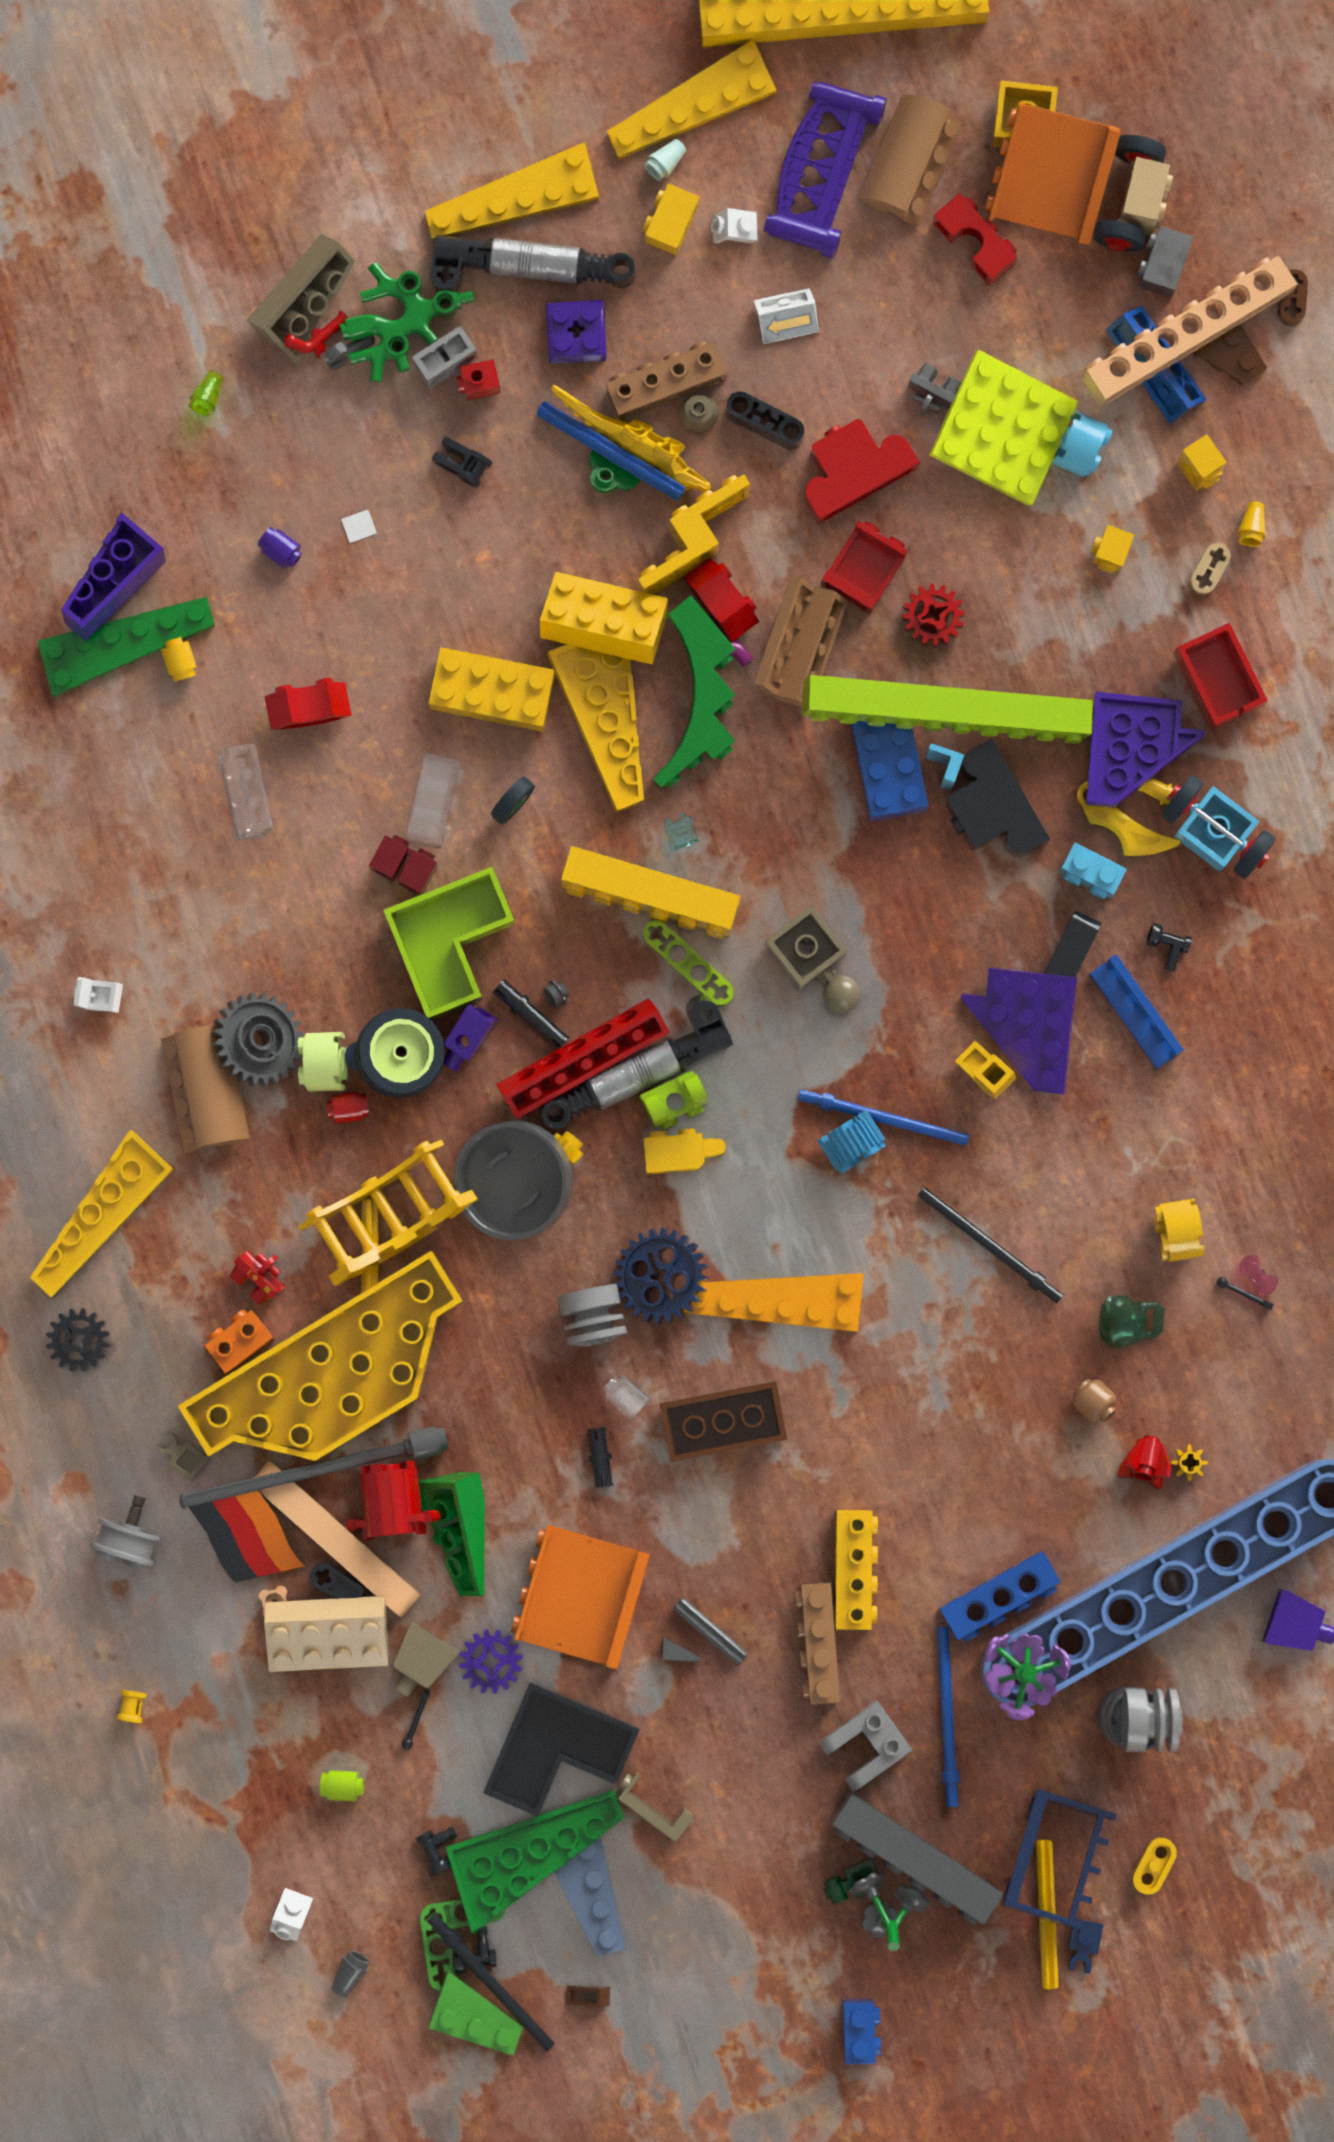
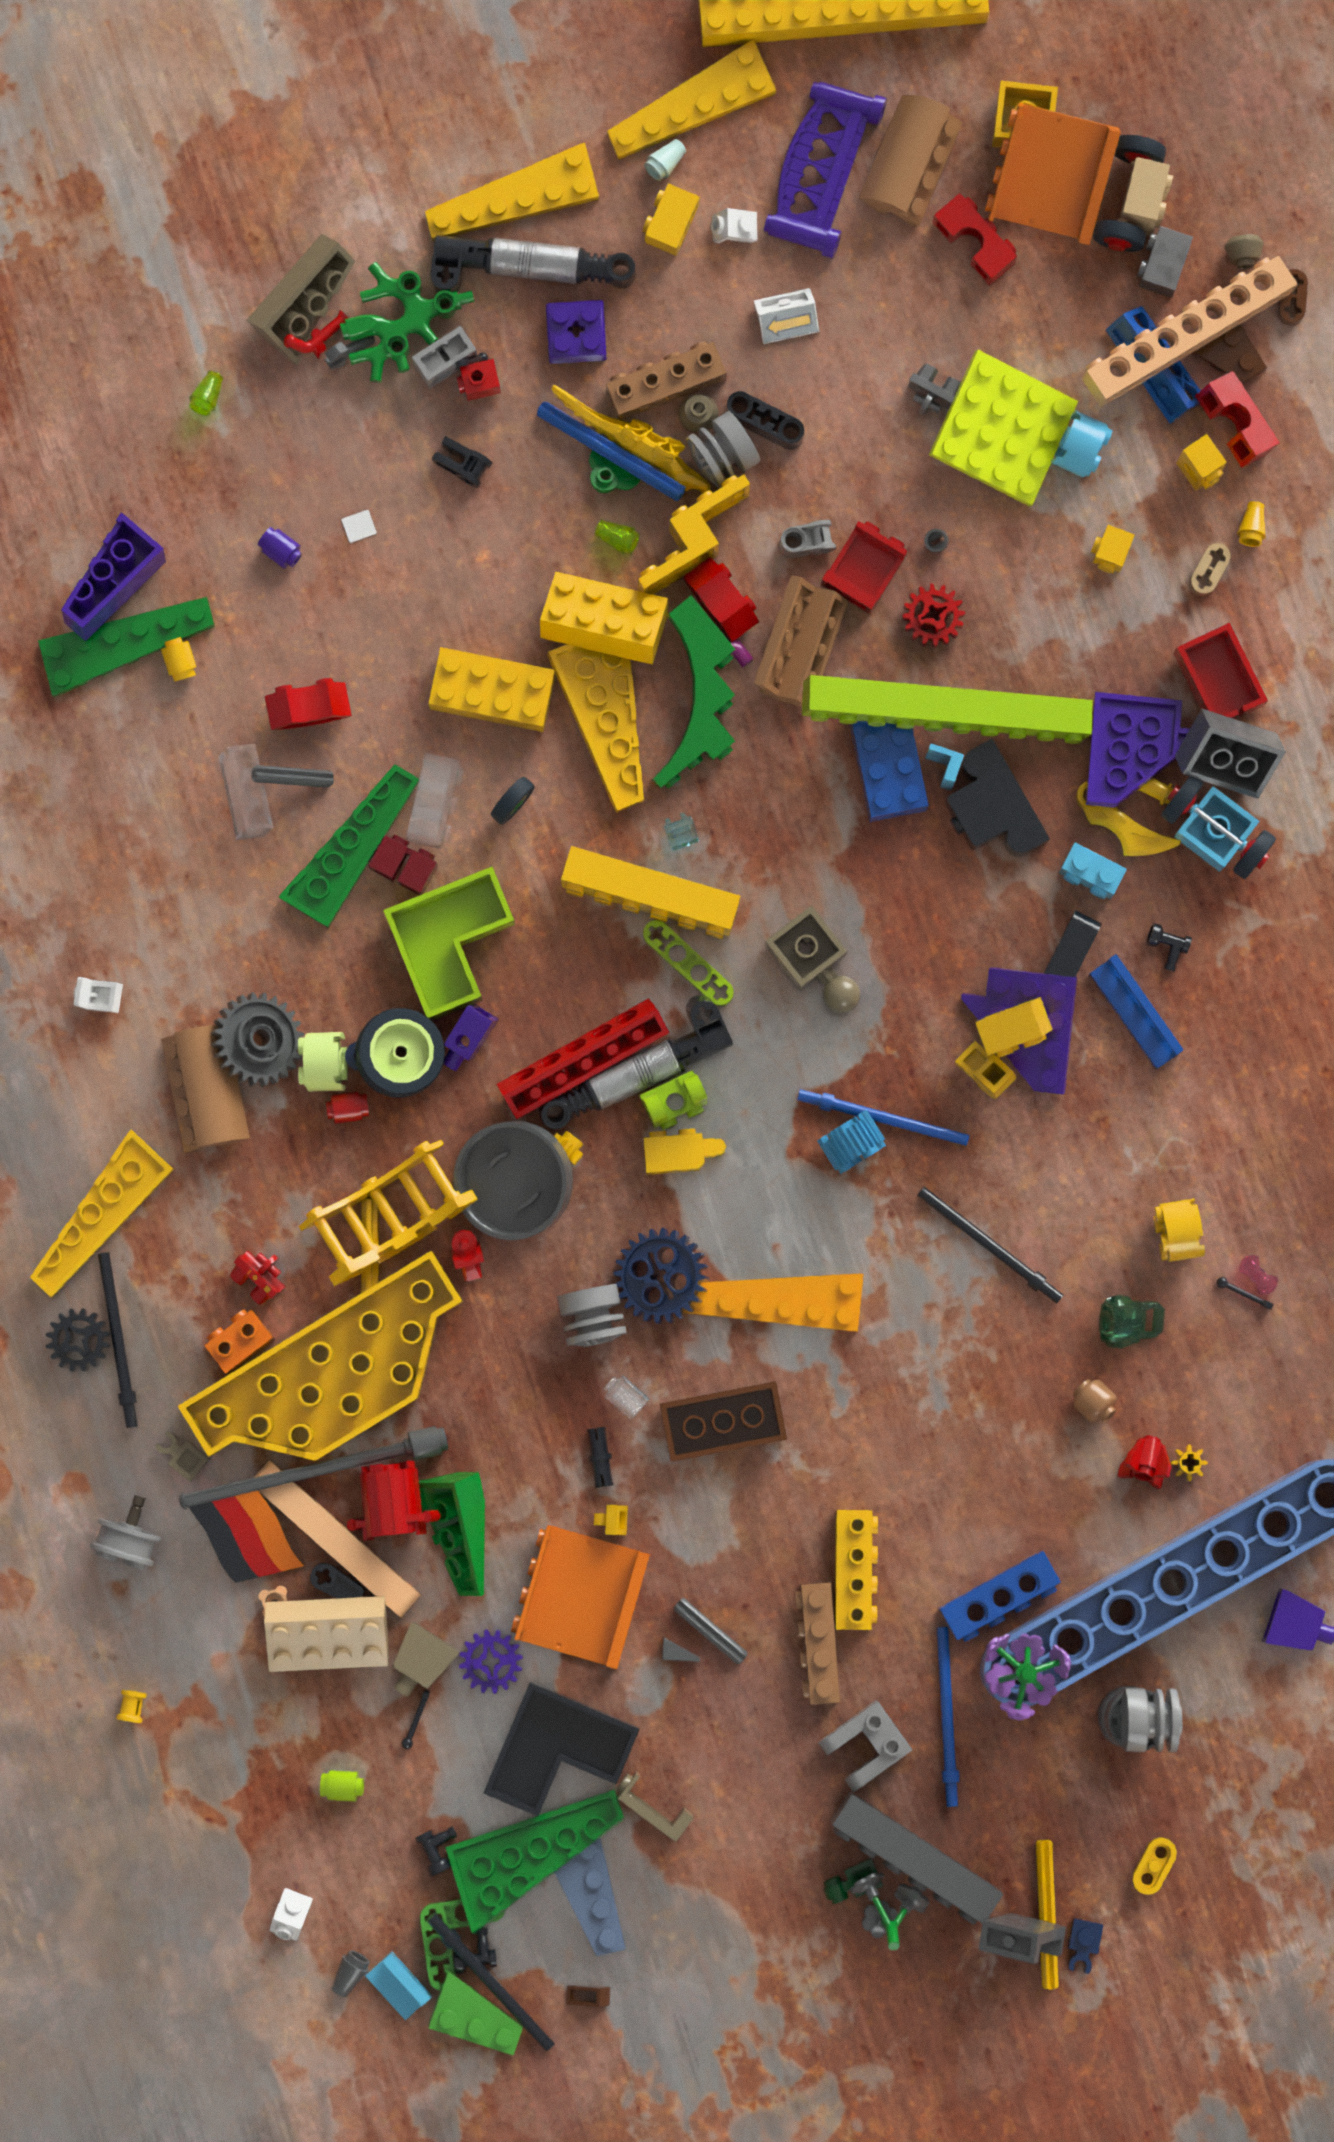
black pin [492,979,570,1050] -> none
dark grey plate [543,980,569,1008] -> none
red brick [804,419,920,525] -> none
blue brick [842,1999,881,2064] -> none
dark blue hinge [1001,1789,1117,1930] -> none
none -> black bar [98,1252,138,1428]
none -> dark grey axle [251,765,334,788]
none -> green wing [279,764,420,928]
none -> medium azure panel [366,1951,432,2020]
none -> red hips [451,1230,484,1282]
none -> black hinge [455,352,488,368]
none -> yellow tile [594,1505,628,1535]
none -> clear neon green cone [595,520,640,554]
none -> light grey wheel [686,411,761,488]
none -> light grey piece [779,520,837,558]
none -> dark grey hinge [924,529,949,552]
none -> yellow brick [975,997,1053,1058]
none -> dark grey panel [979,1913,1066,1964]
none -> dark grey brick [1175,709,1286,799]
none -> red arch [1195,371,1280,468]
none -> dark tan cone [1224,234,1264,269]

